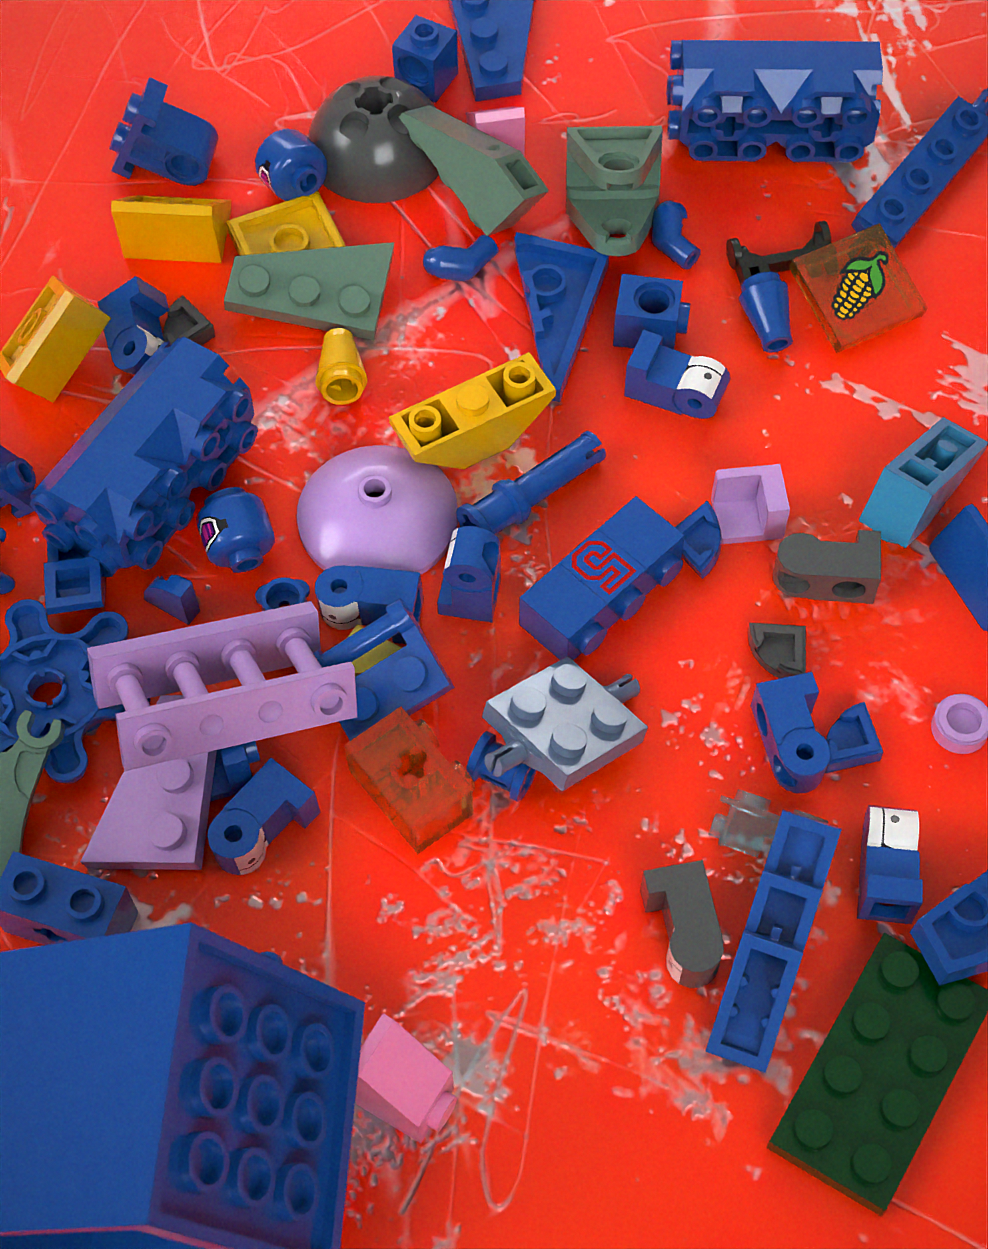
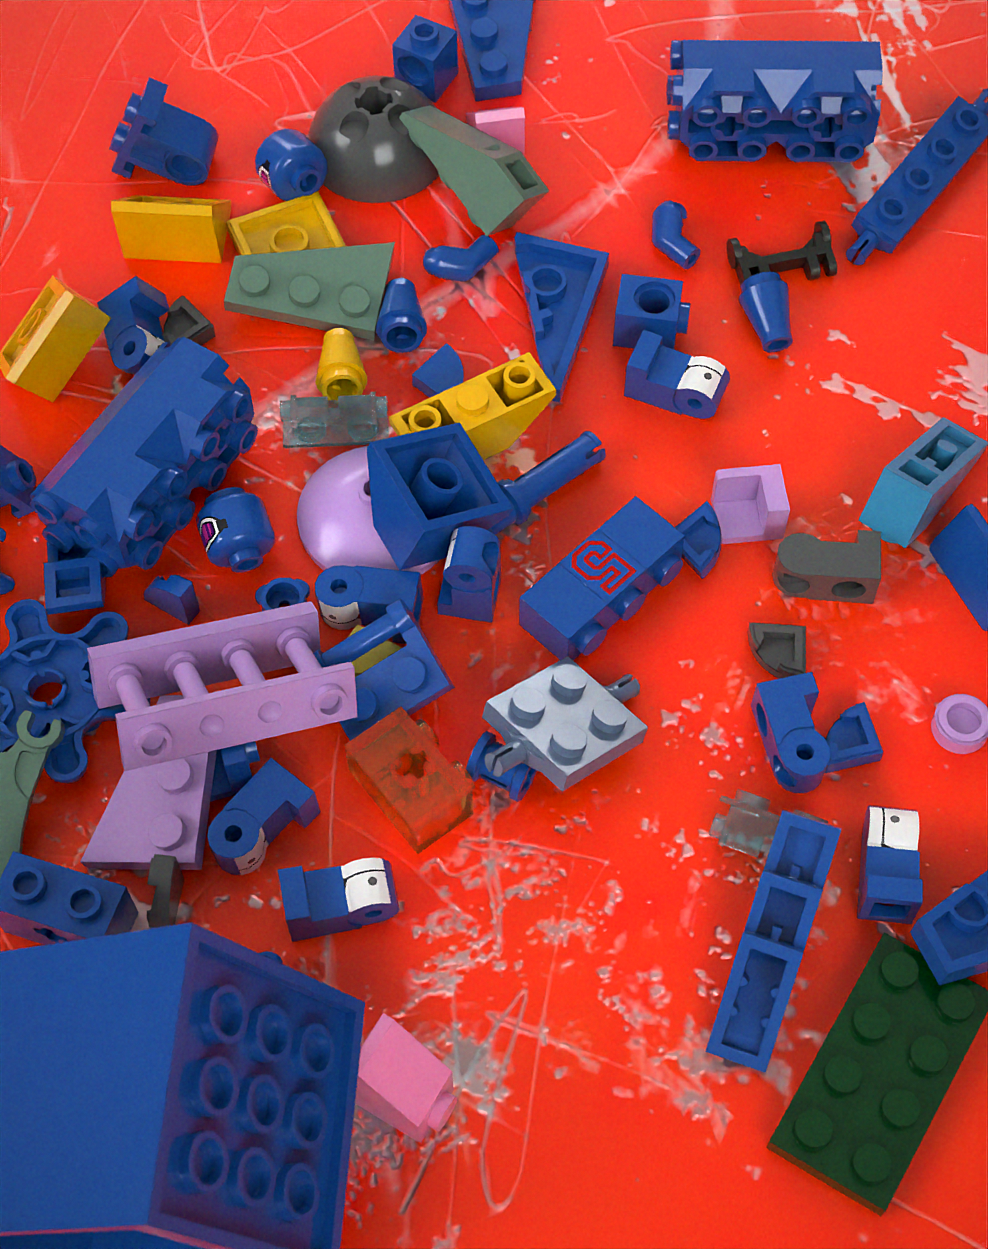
sand green piece [566,126,663,256] -> none
dark grey leg [640,860,724,988] -> none
clear orange tile [789,223,928,353] -> none
none -> dark grey tile [147,854,185,929]
none -> blue leg [278,858,400,942]
none -> clear light blue hinge [280,391,389,448]
none -> blue slope [367,423,513,570]
none -> blue cone [376,278,427,353]
none -> blue tile [412,343,464,398]

